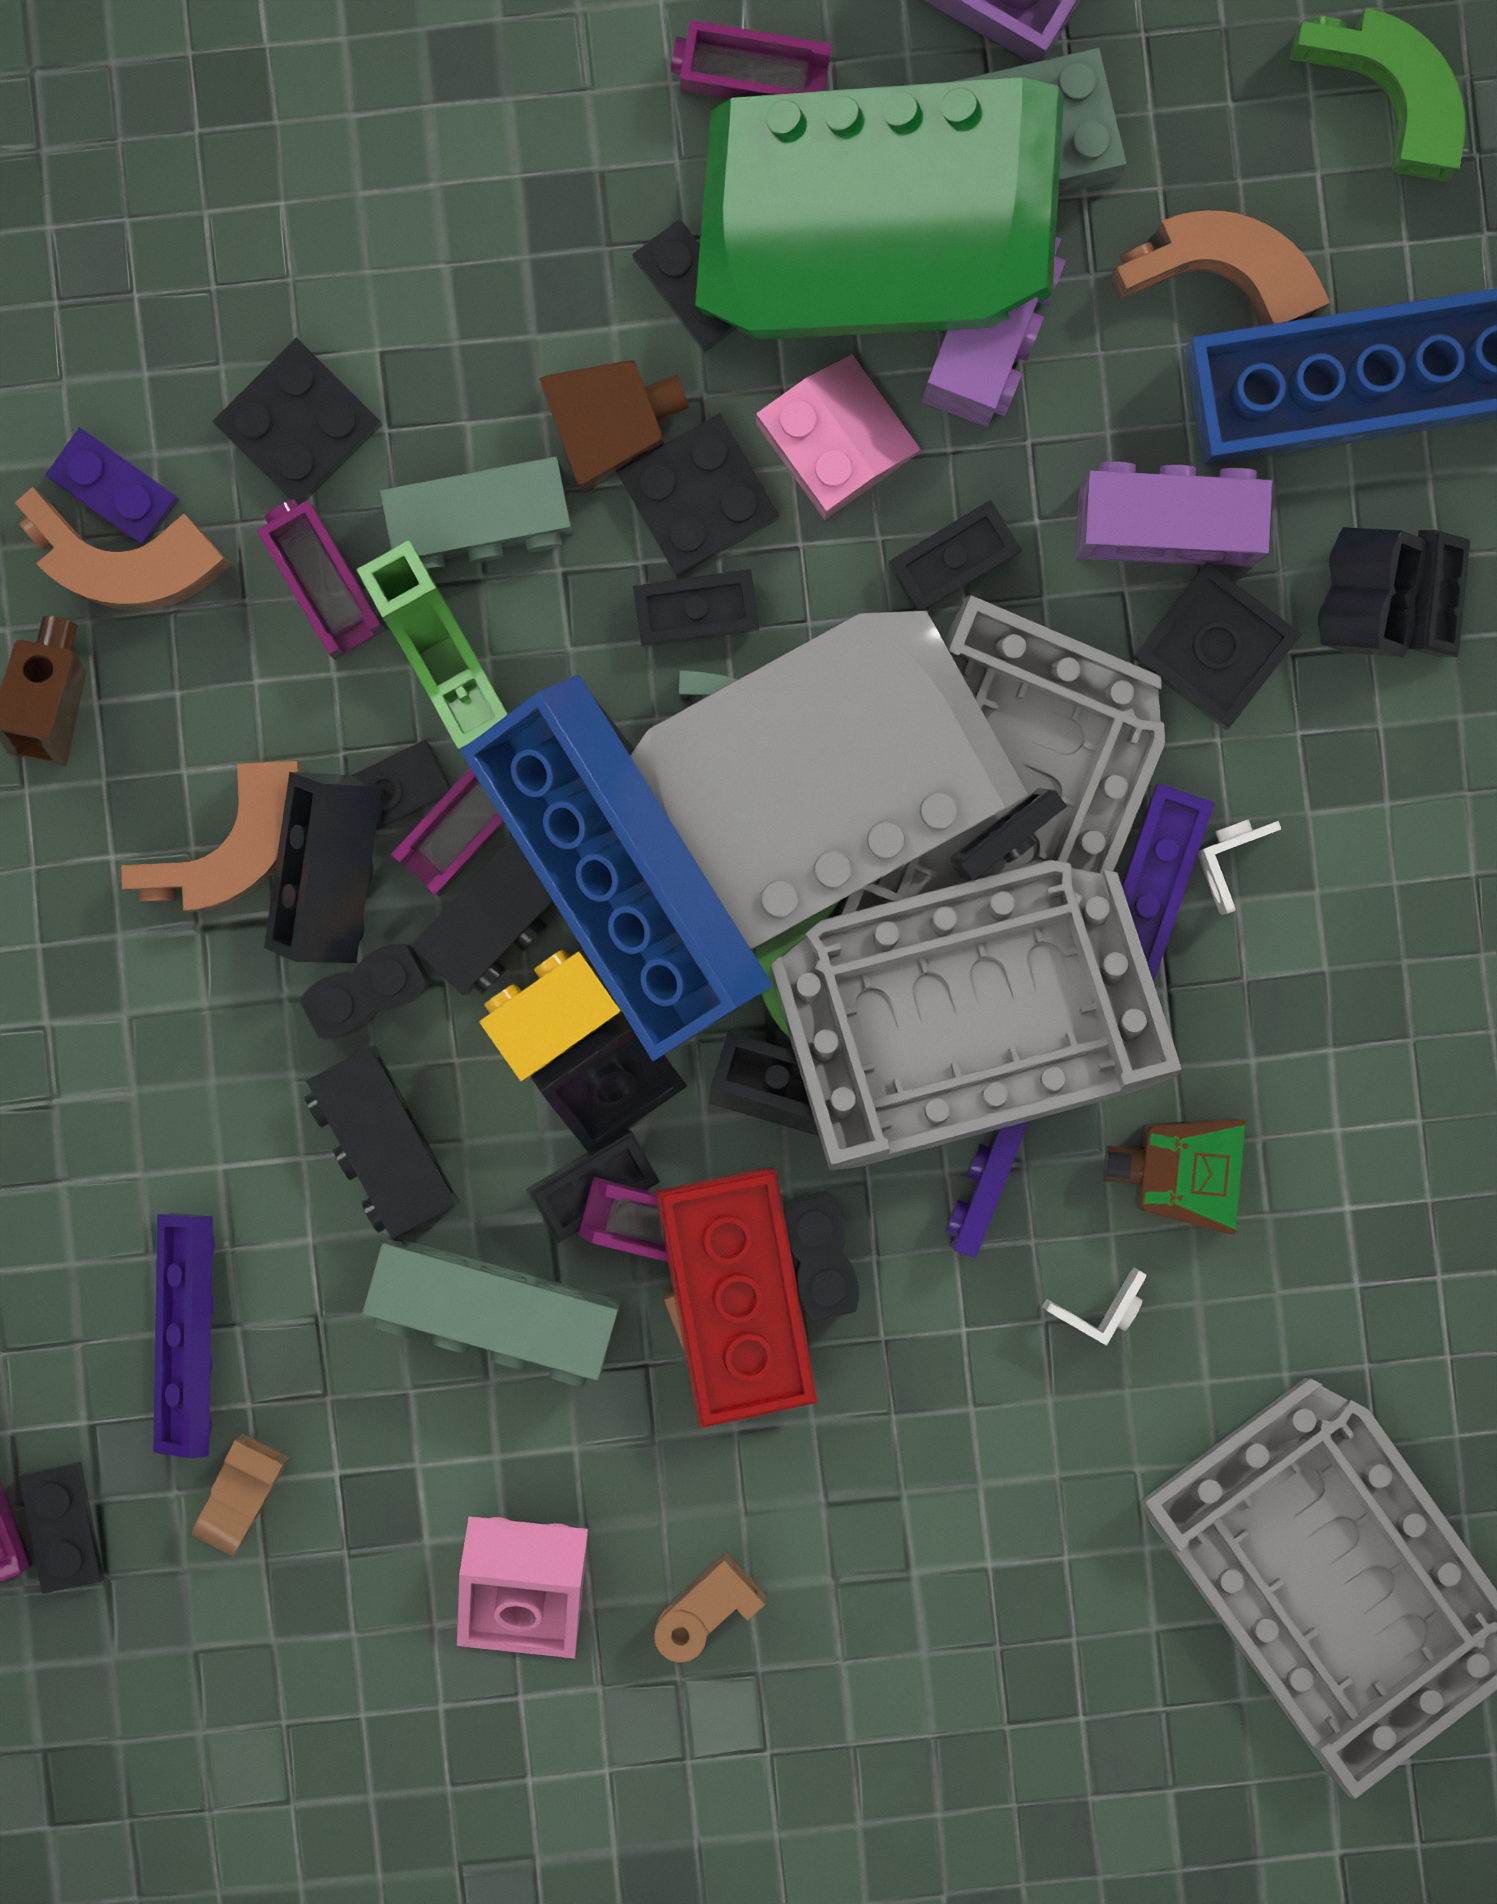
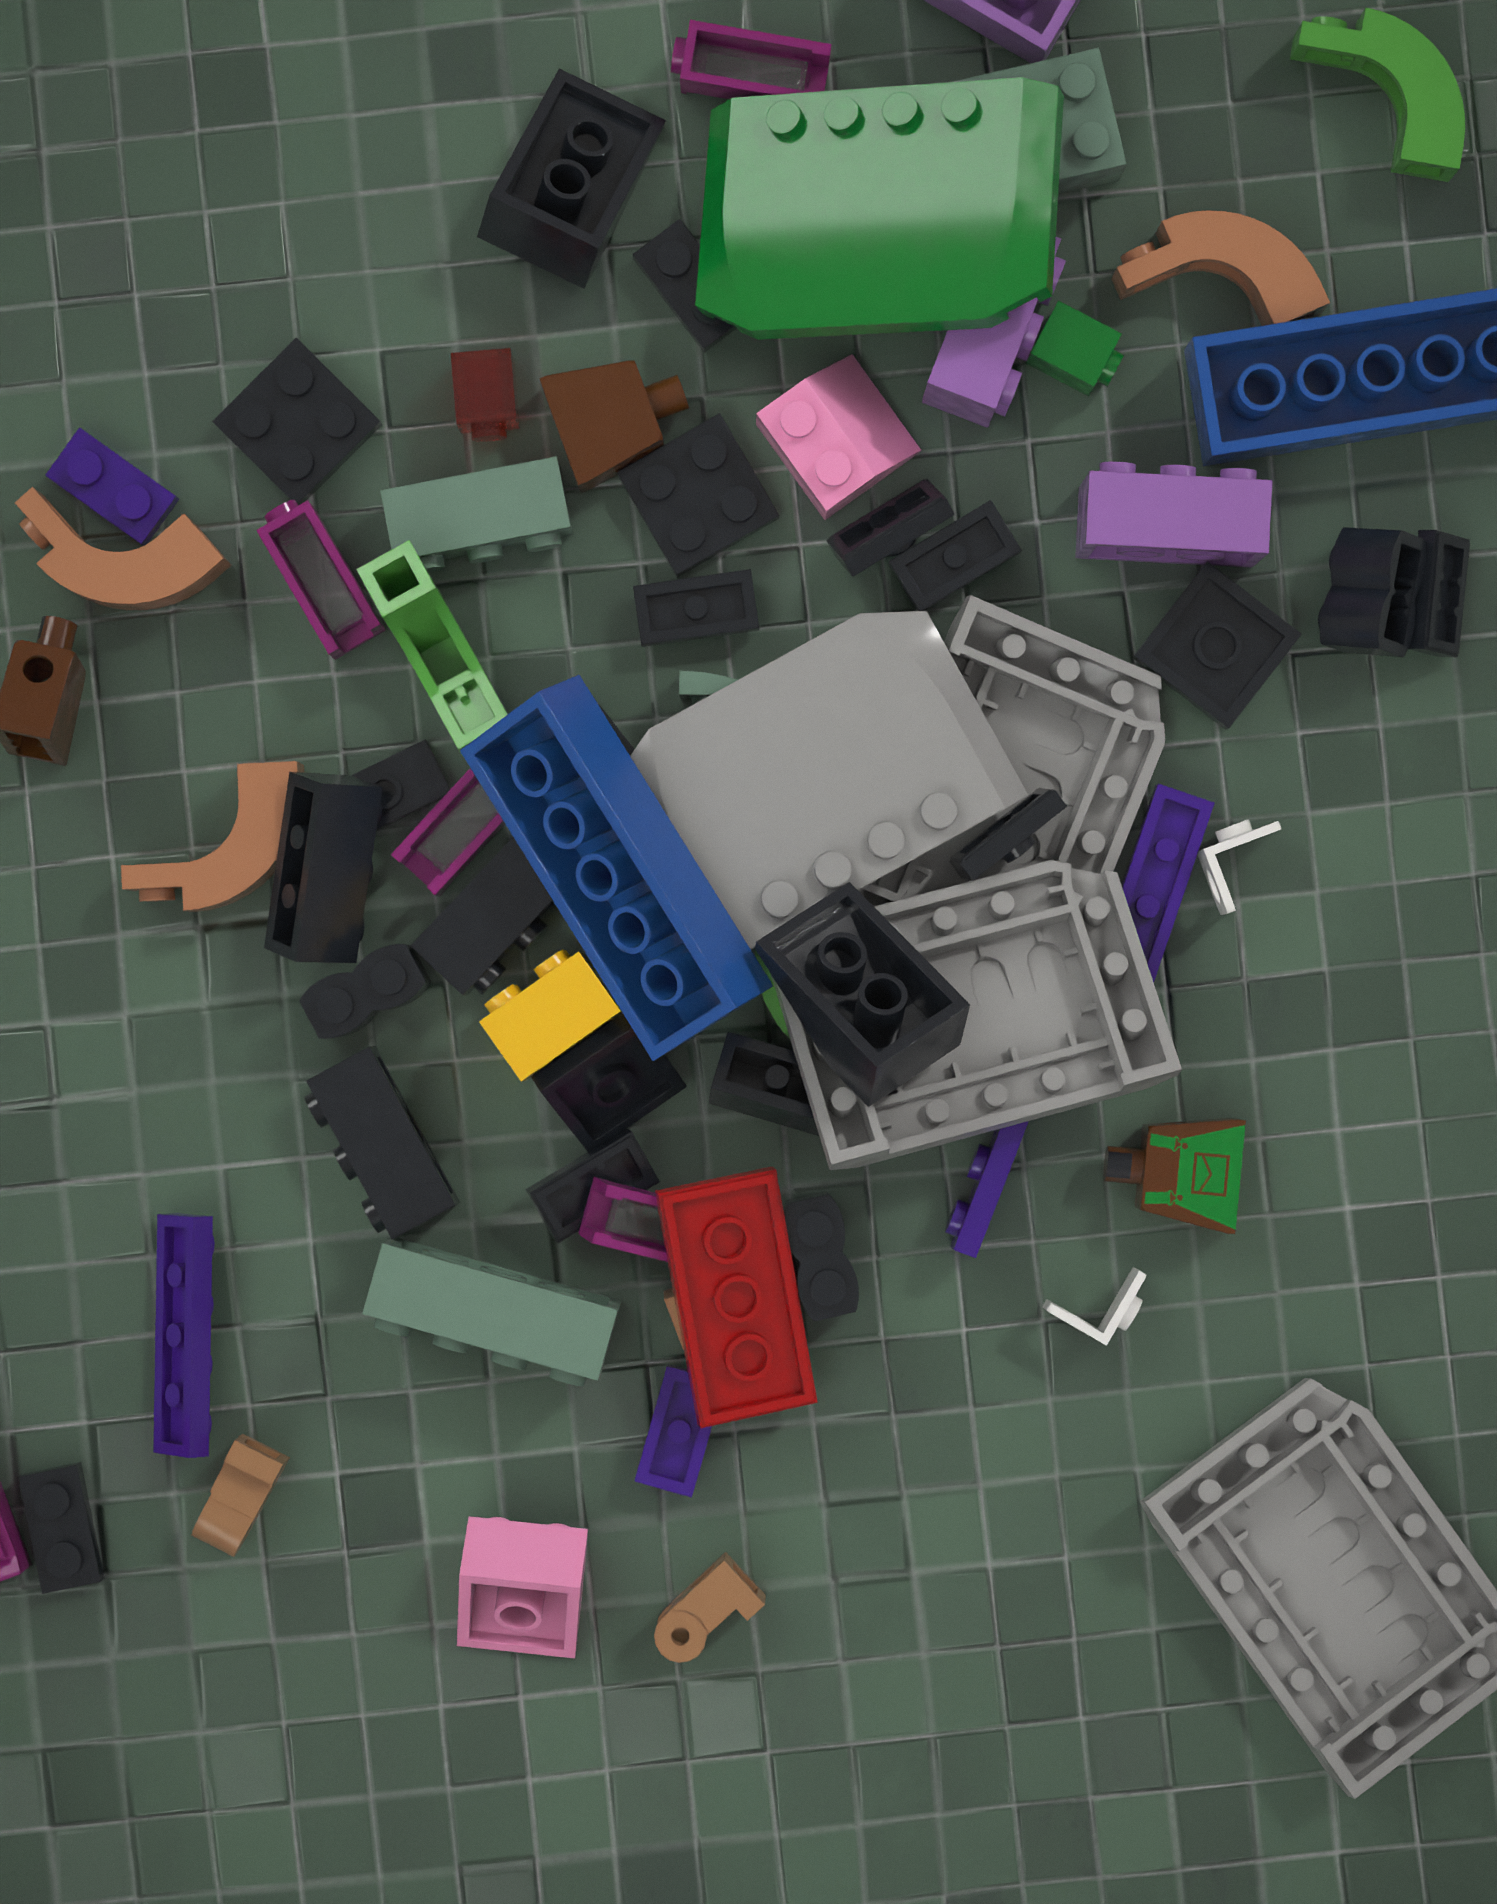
none -> clear red brick [451,348,520,442]
none -> black slope [477,68,666,289]
none -> dark purple plate [635,1364,712,1498]
none -> black slope [755,882,970,1107]
none -> black plate [826,479,955,577]
none -> green brick [1026,300,1124,396]

